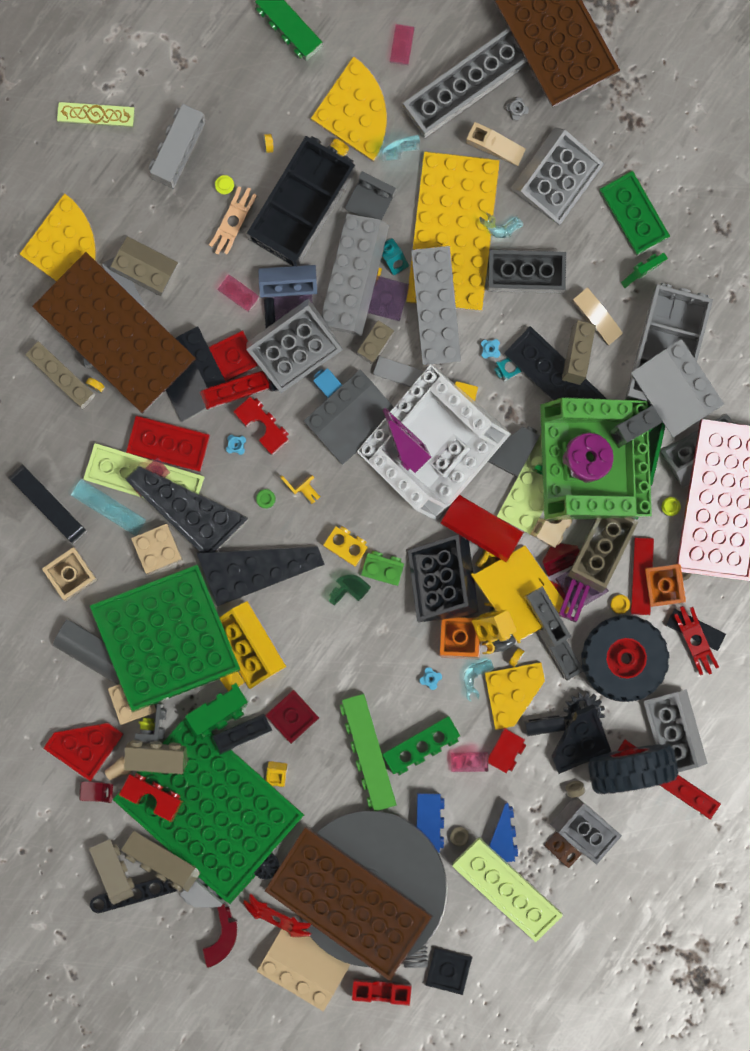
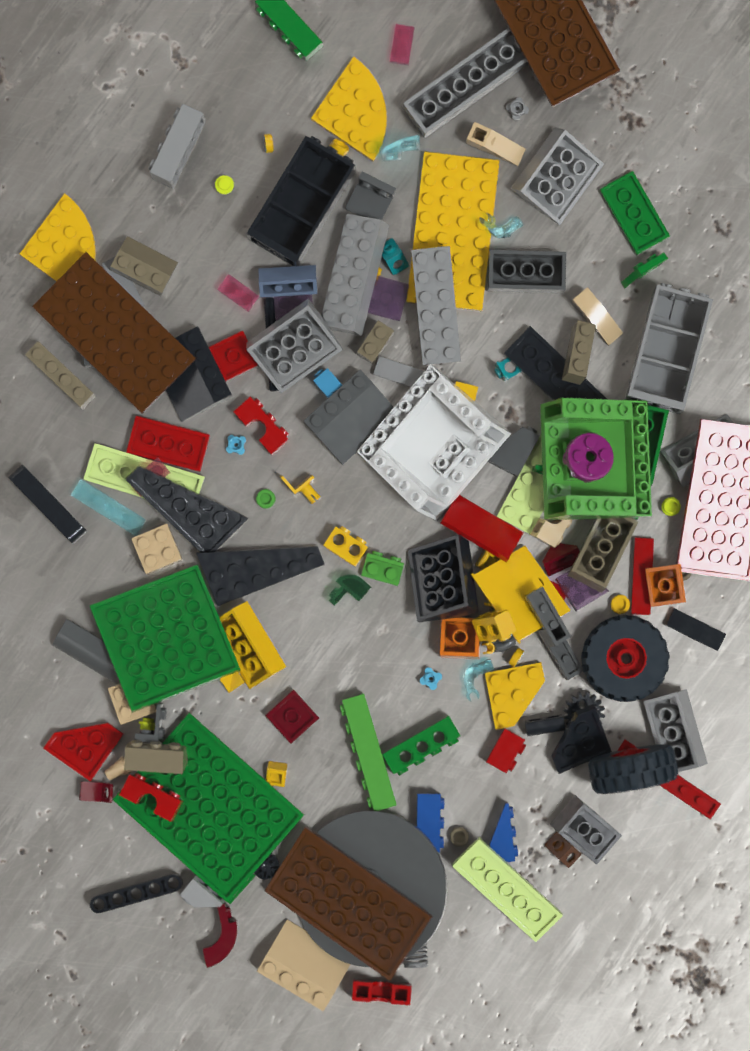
tan brick [42,547,98,601] -> none
yellowish green tile [57,102,135,127] -> none
yellow tile [85,377,105,393] -> none
dark tan brick [89,839,135,905] -> none
dark tan brick [121,831,201,892] -> none
green wedge [184,683,248,740] -> none
red tile [200,370,269,410] -> none
light nougat piece [209,186,257,255] -> none
black tile [212,714,272,755] -> none
red piece [243,894,311,937] -> none
magenta slope [383,408,431,473] -> none
black tile [425,947,472,995] -> none
clear pink plate [451,752,489,772] -> none
medium azure plate [481,339,501,359] -> none
magenta tile [559,579,590,623] -> none
dark tan tile [565,781,585,798] -> none
dark grey bracket [609,405,662,448] -> none
light grey slope [631,339,724,437] -> none
red piece [674,606,719,675] -> none

